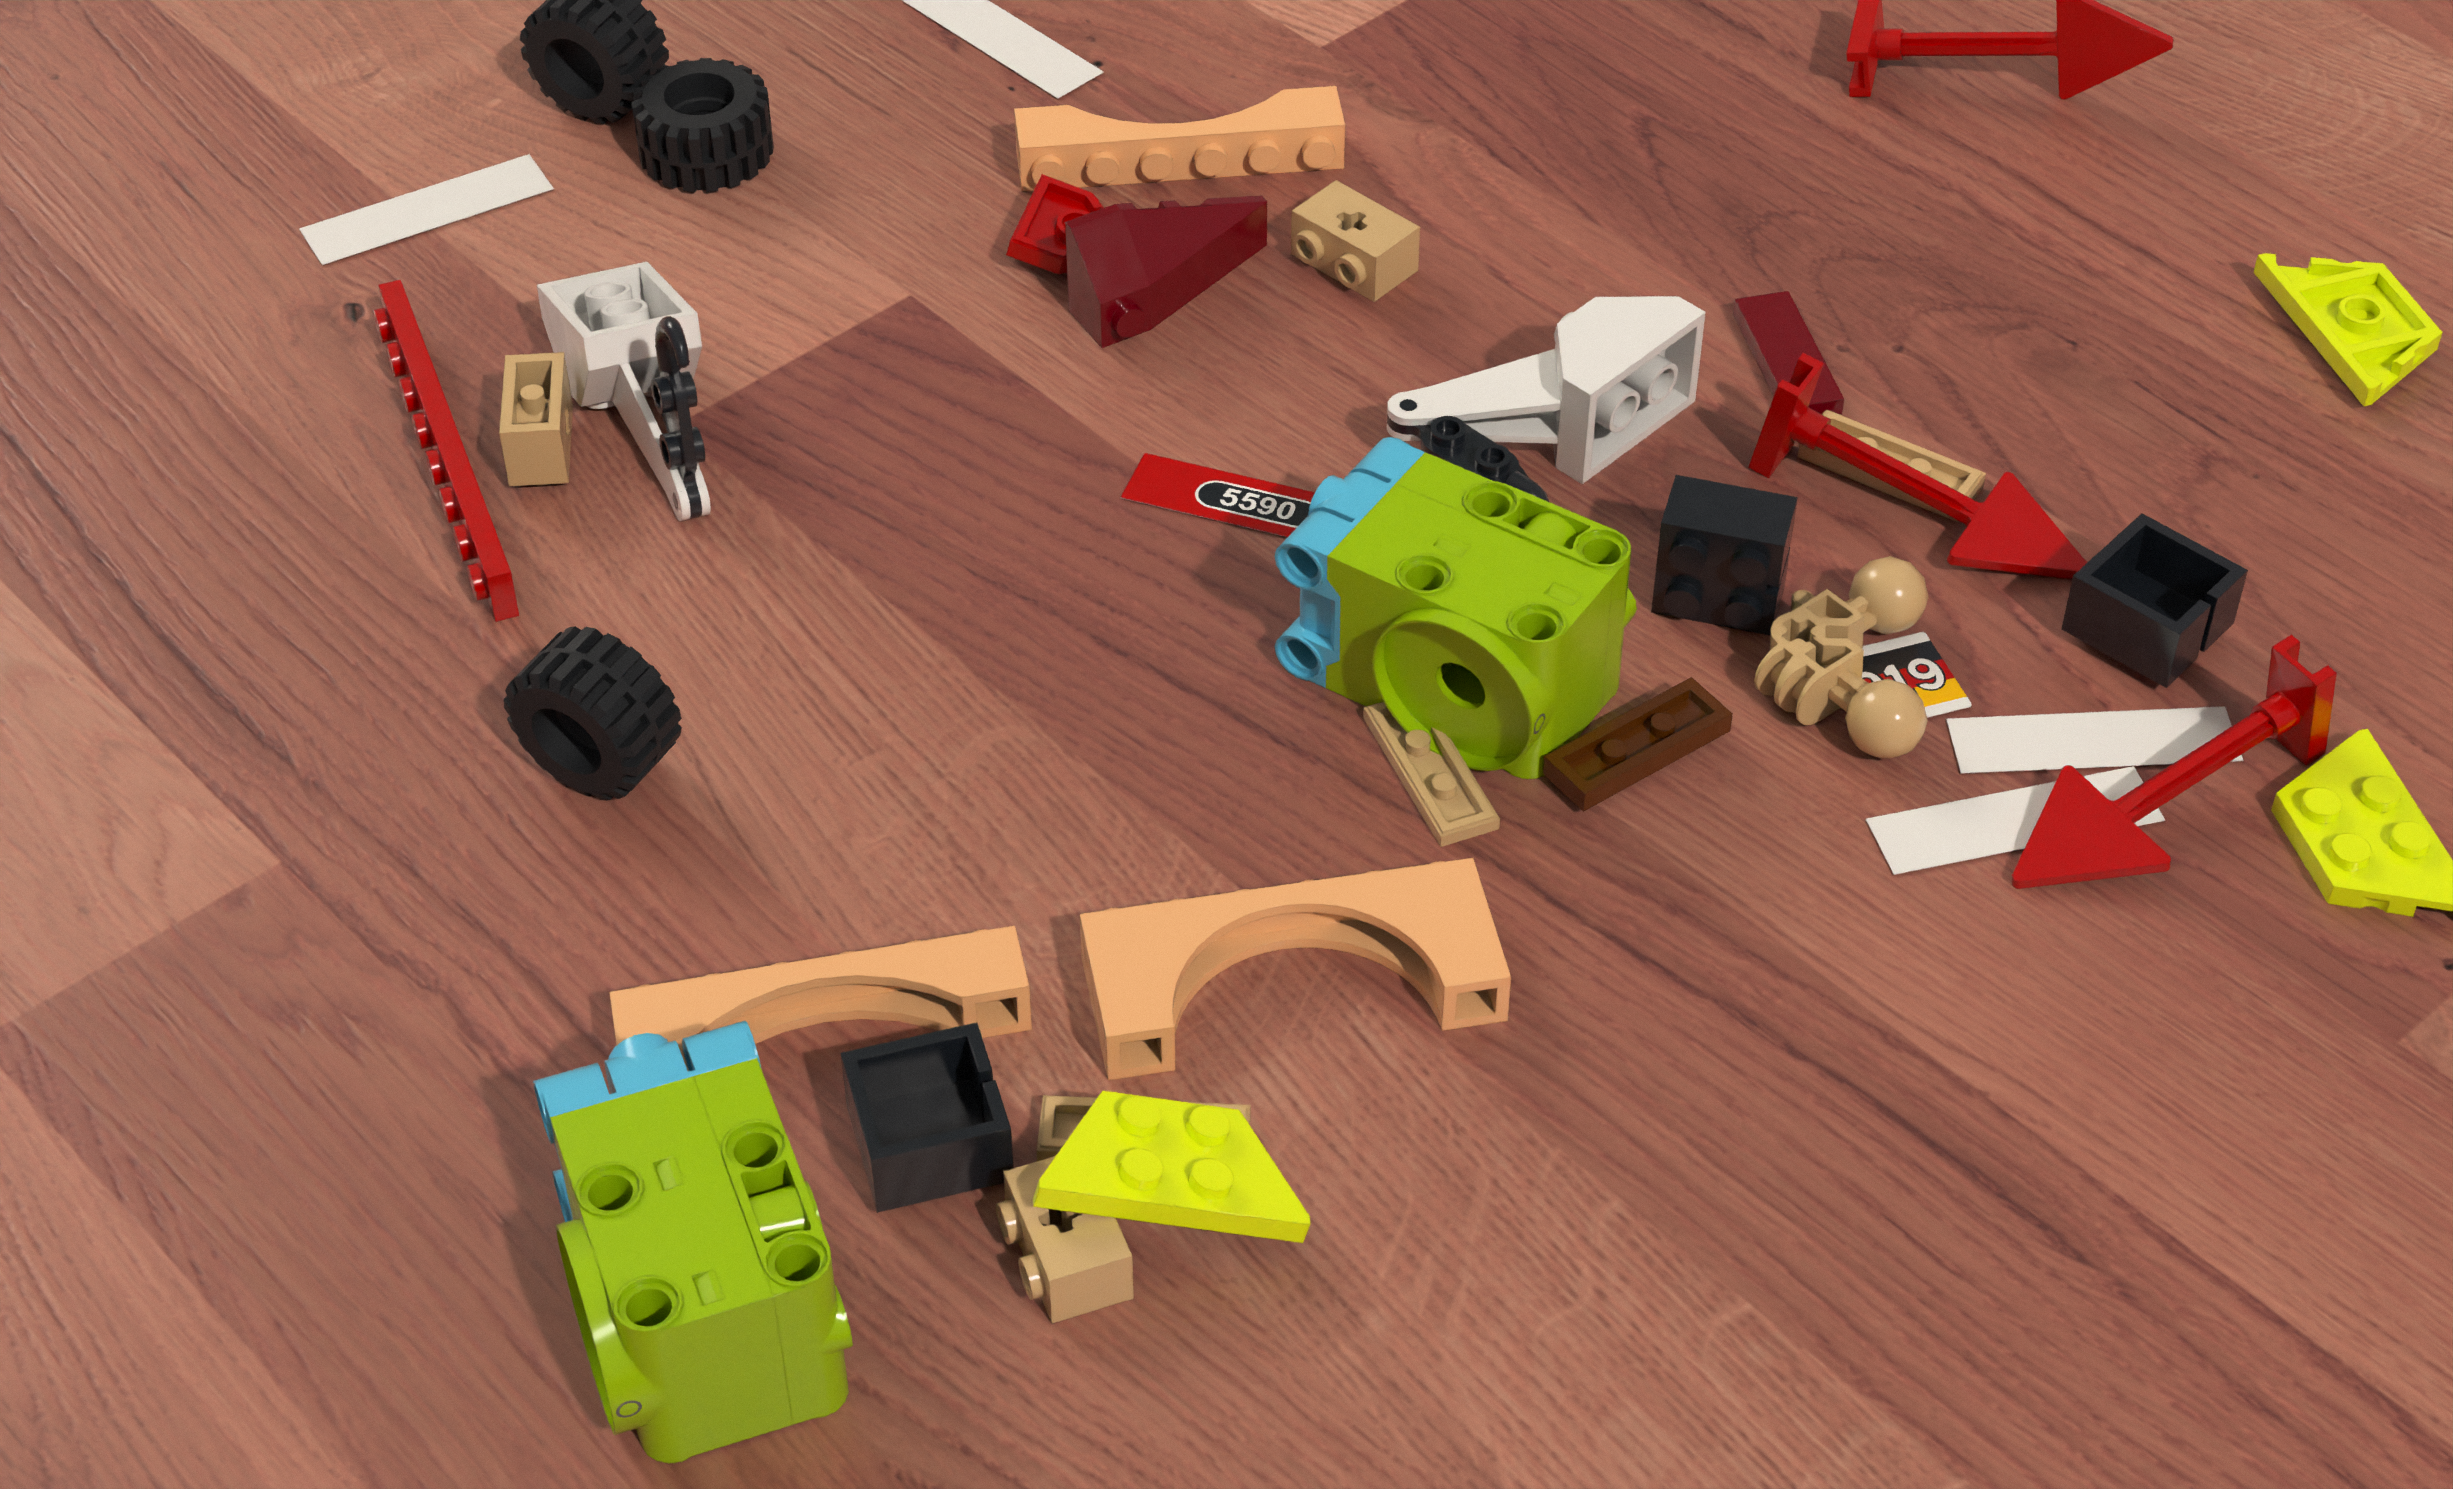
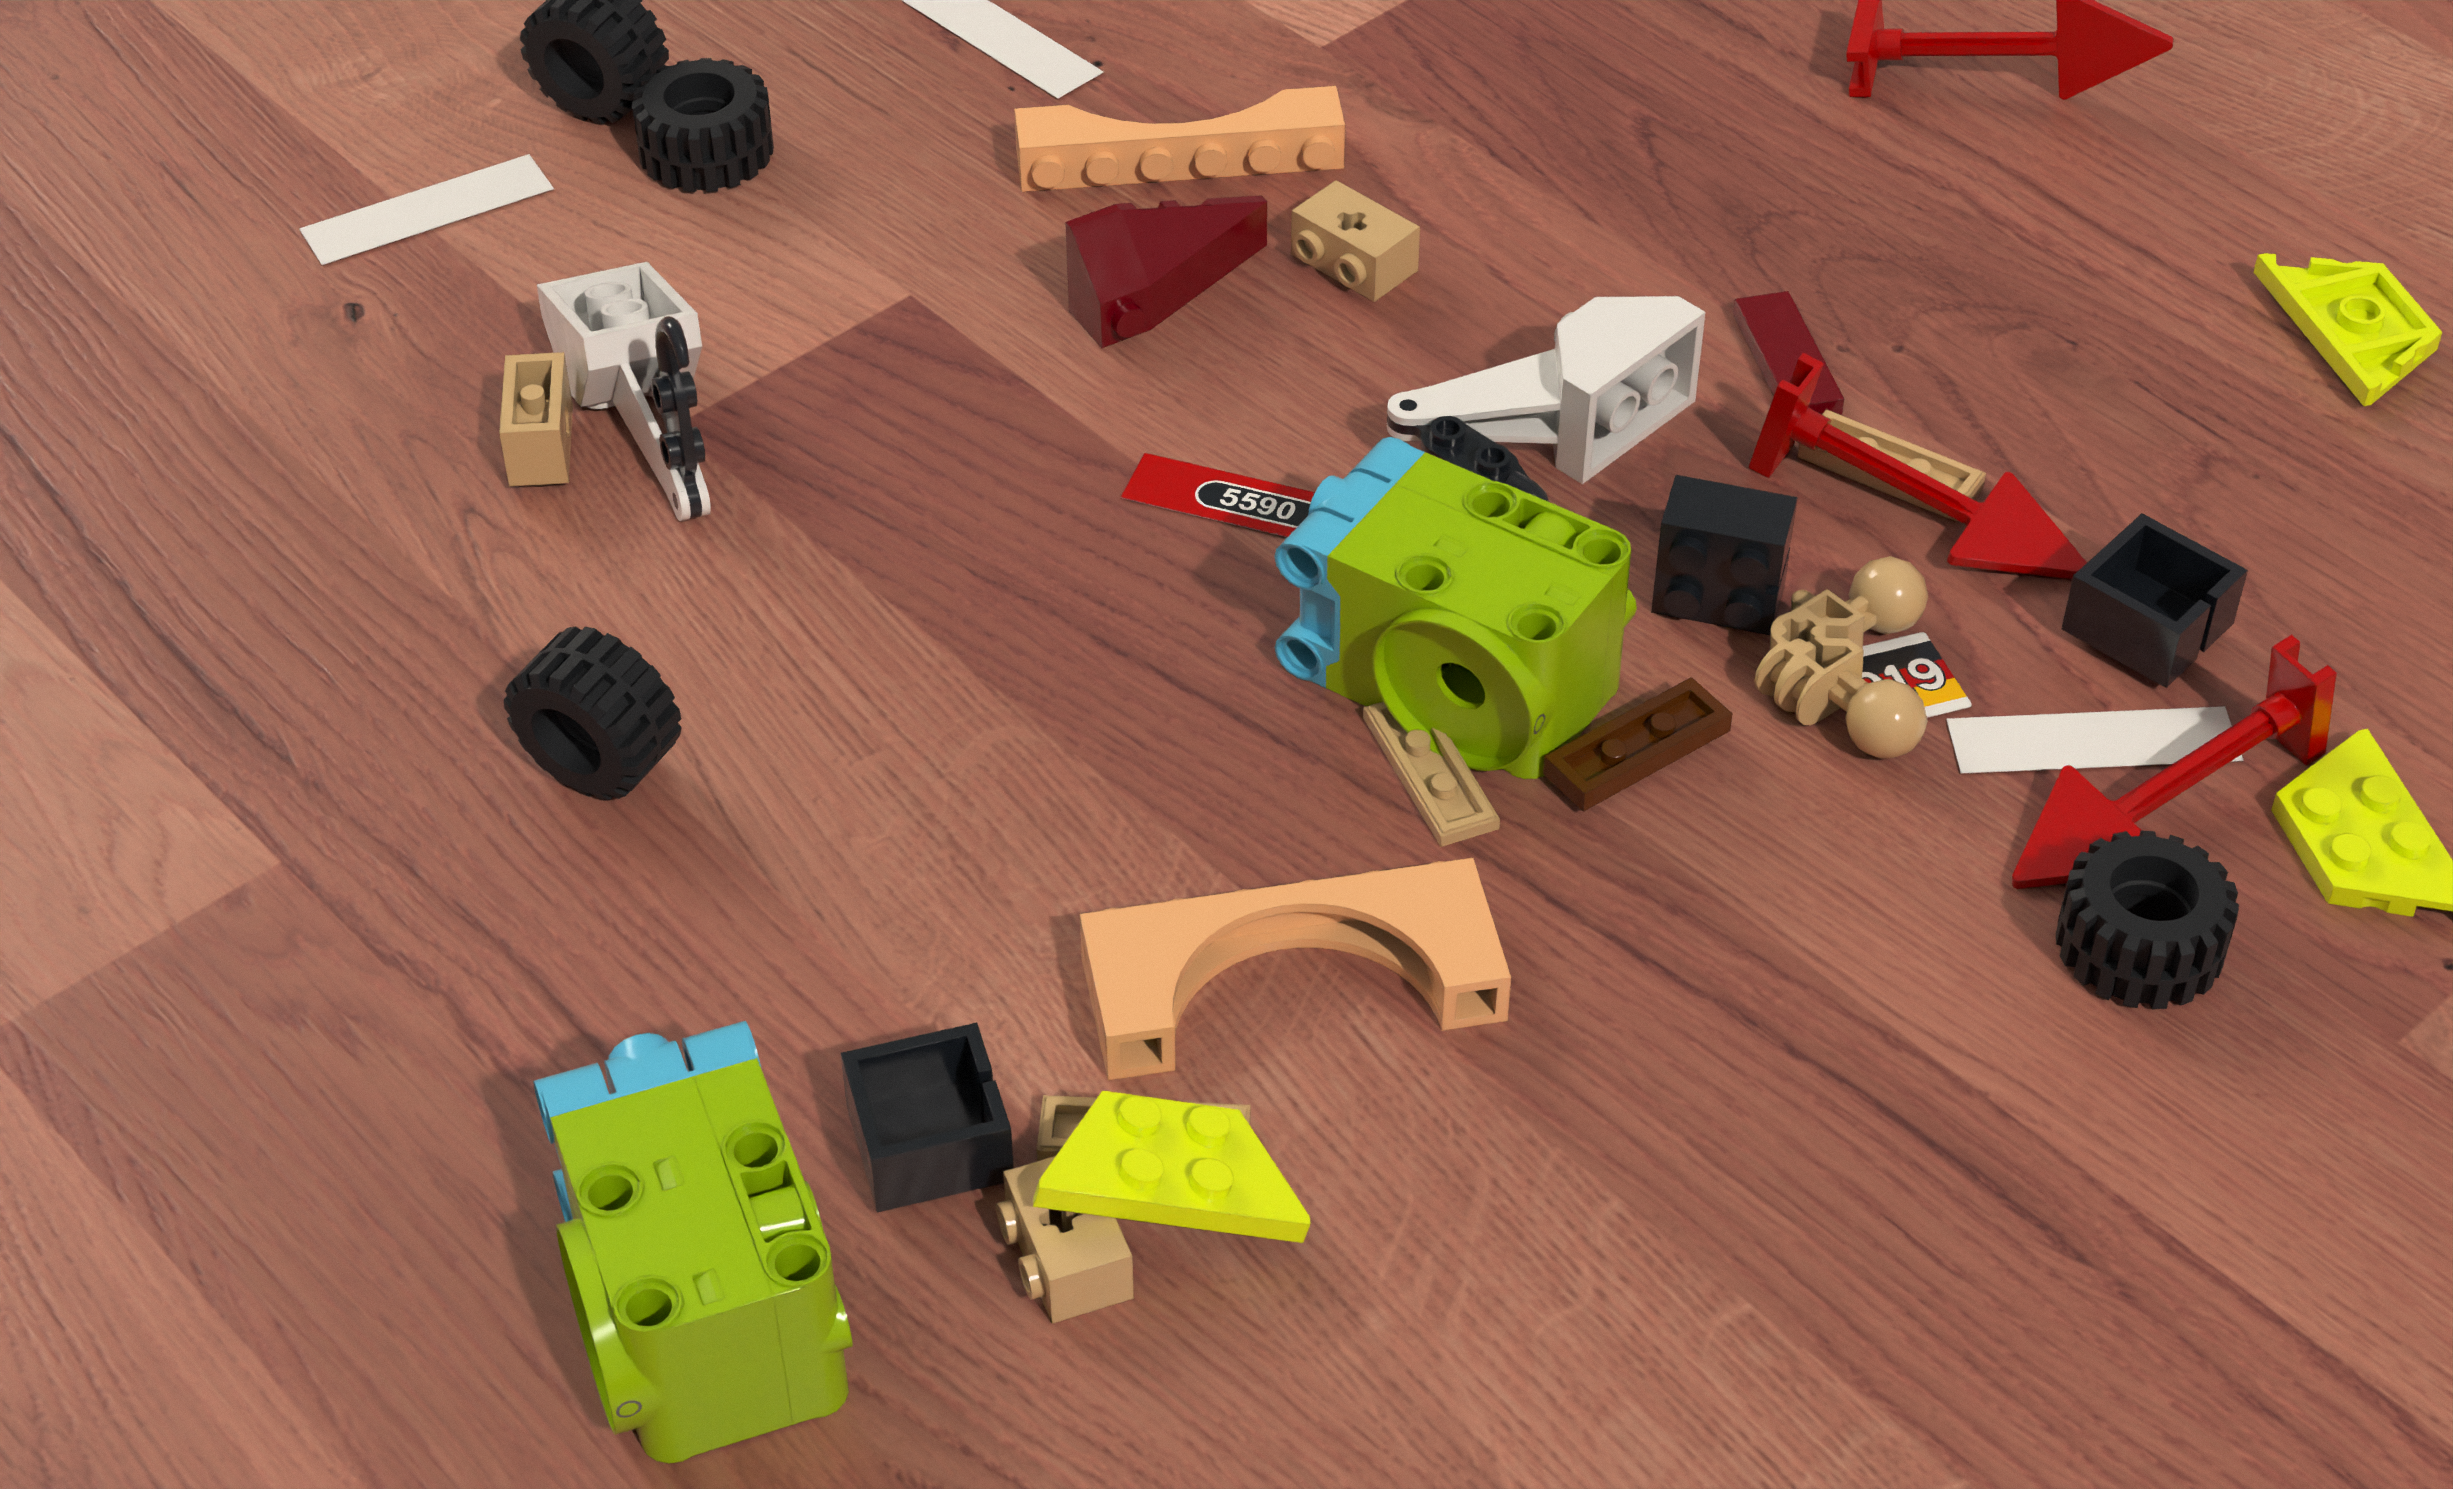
red plate [373,279,519,622] -> none
light nougat arch [609,926,1032,1071] -> none
red plate [1006,174,1104,275] -> none
white sticker [1866,766,2166,875] -> none
none -> black tyre [2056,830,2239,1009]

